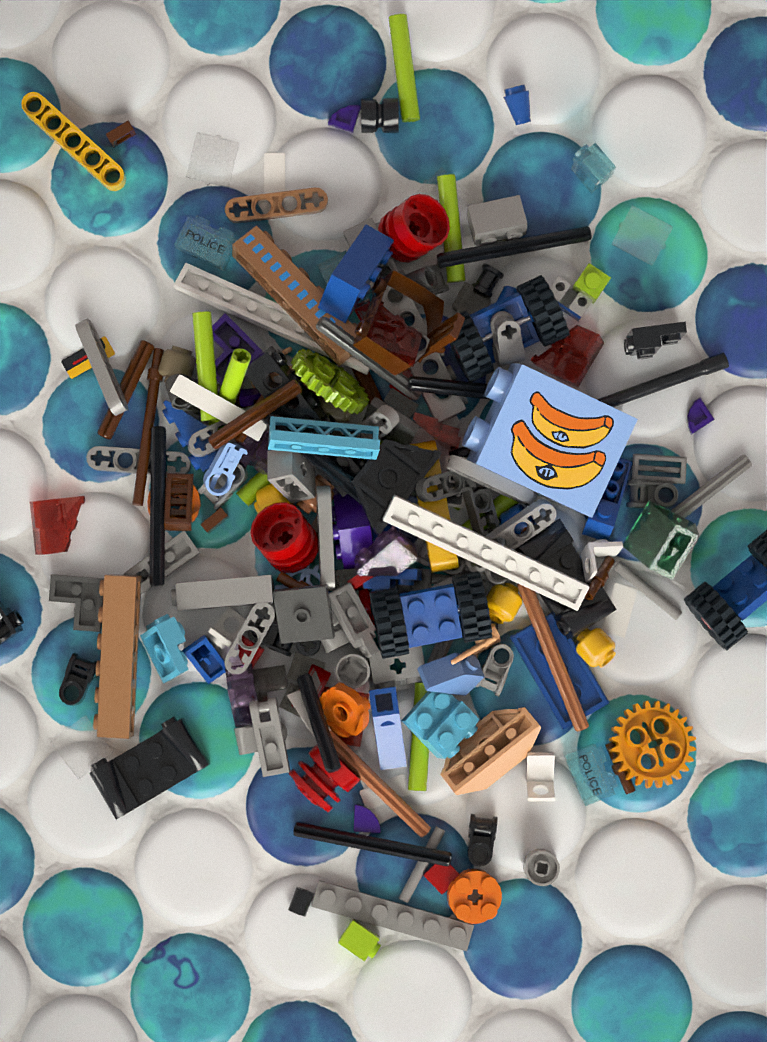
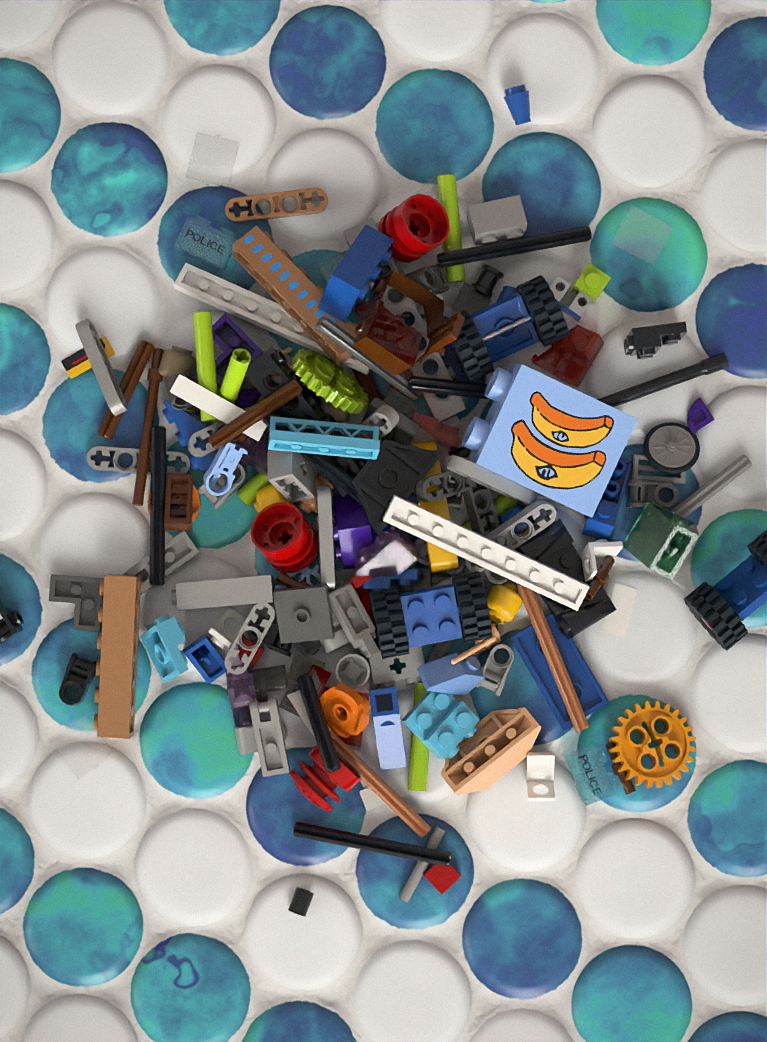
yellow beam [21,92,126,191] -> none
clear red slope [30,496,85,555] -> none
black piece [89,716,210,820] -> none
reddish brown tile [106,120,136,148] -> none
reddish brown tile [200,508,229,534] -> none
white sticker [264,153,285,200] -> none
light grey plate [311,880,474,951] -> none
dark purple tile [328,105,361,133] -> none
lime brick [338,919,381,962] -> none
dark purple tile [354,804,381,833] -> none
black wheel [361,98,399,133] -> none
lime piece [388,14,420,123] -> none
orange plate [447,868,502,924] -> none
black piece [467,814,498,867] -> none
light grey piece [490,311,525,366] -> none
light grey wheel [523,849,560,886] -> none
clear light blue brick [571,142,616,194] -> none
yellow head [576,628,616,668] -> none
light grey bar [614,561,682,620] -> none
none -> light grey wheel [644,422,700,474]

